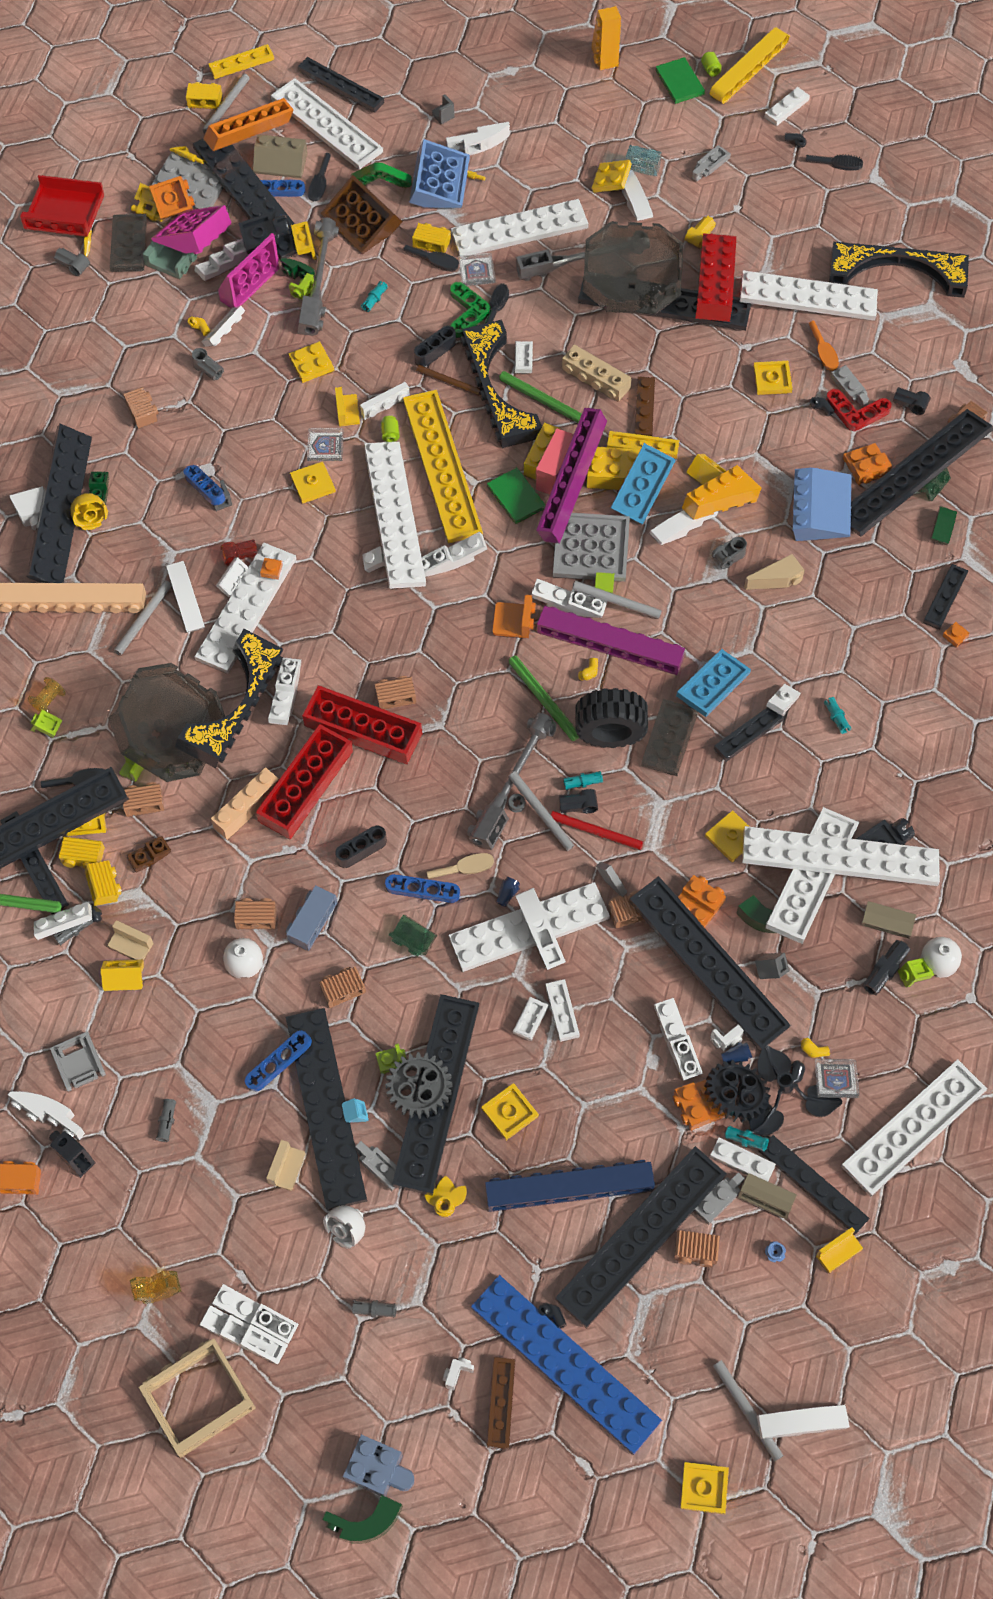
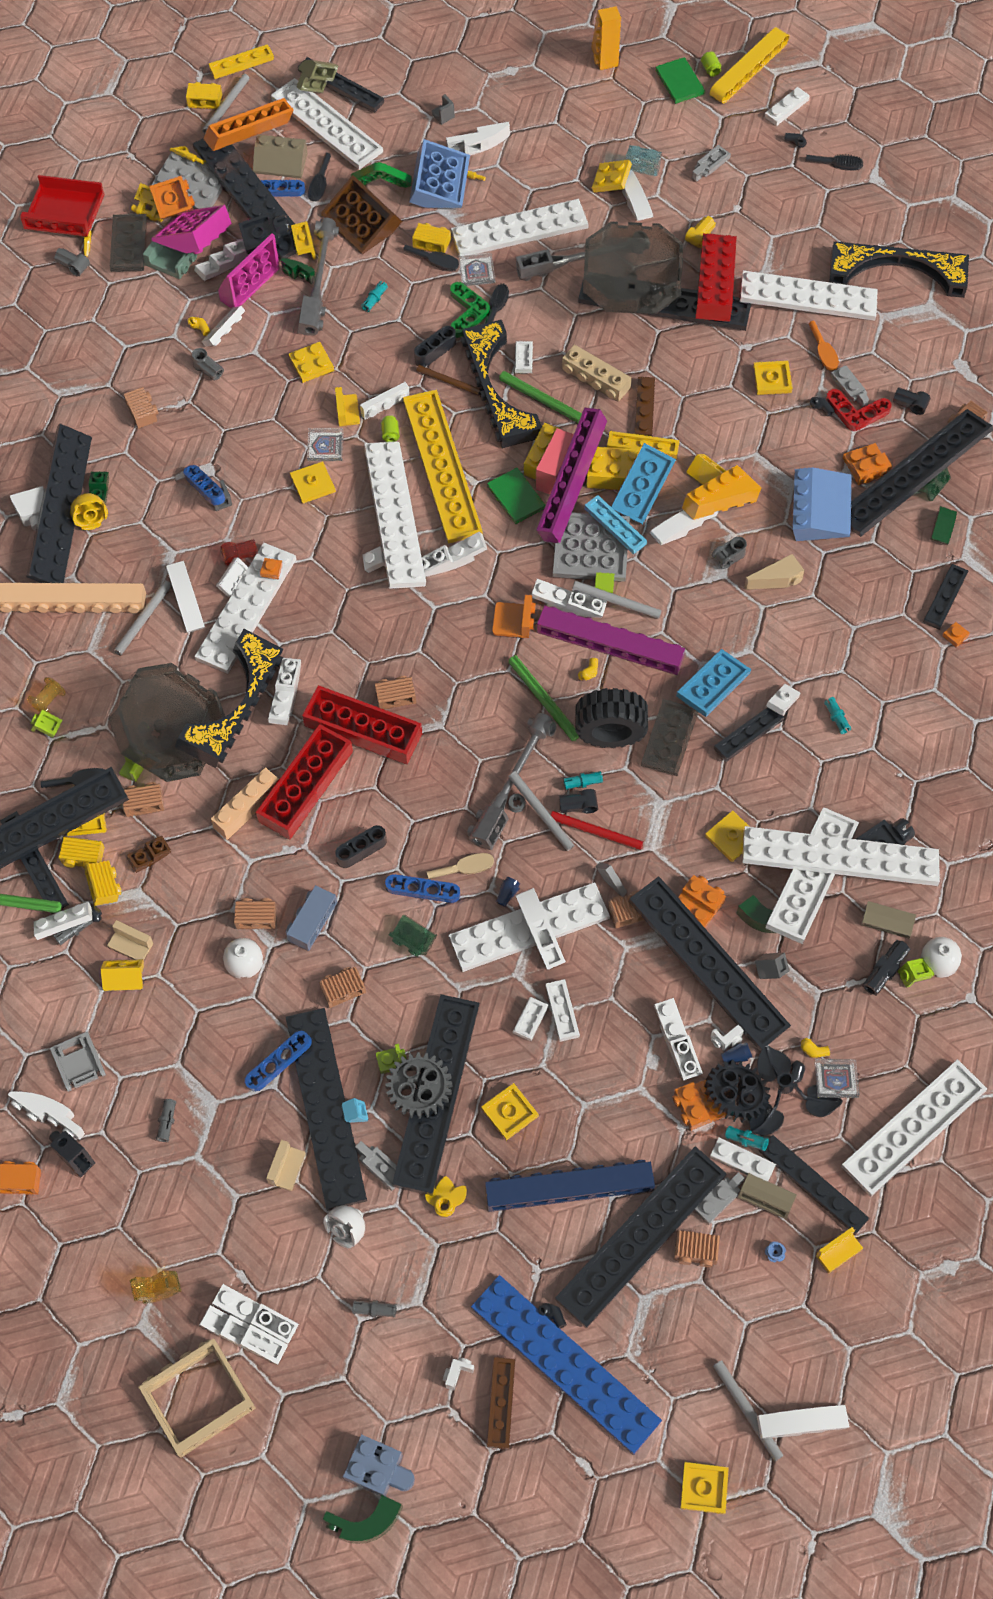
lime bracket [289,273,314,300] -> none
none -> olive brick [296,60,339,93]
none -> medium azure plate [584,495,647,555]

